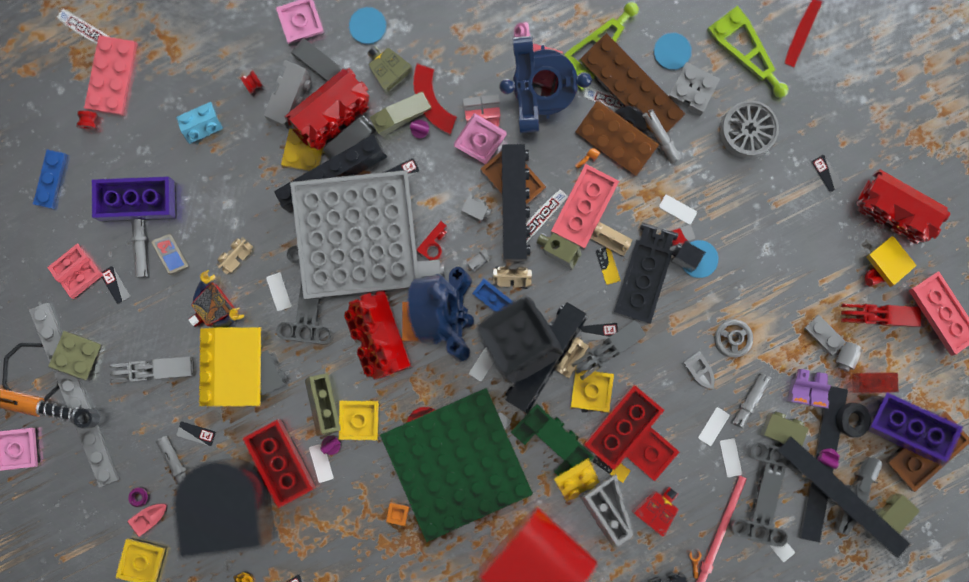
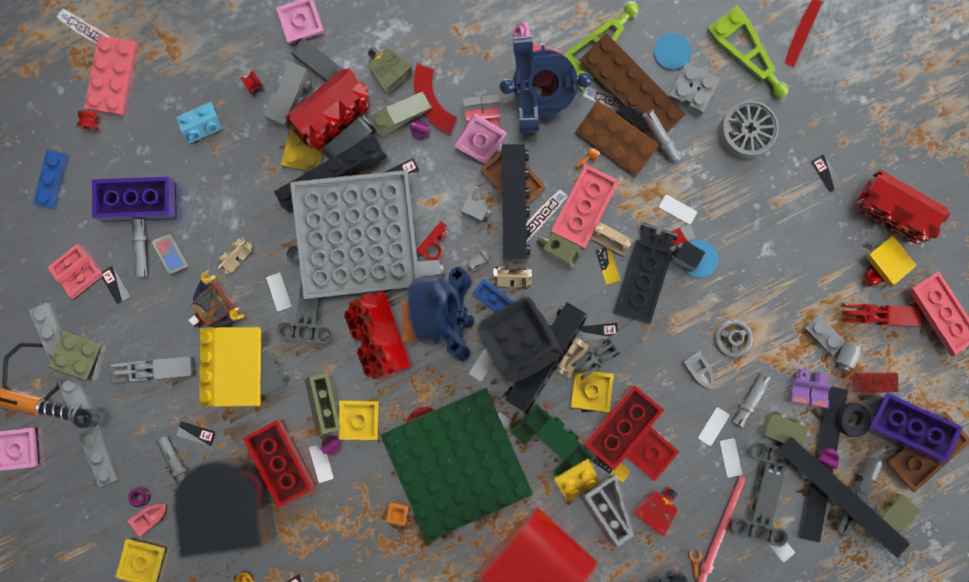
dark azure piece [349,7,386,44] -> none

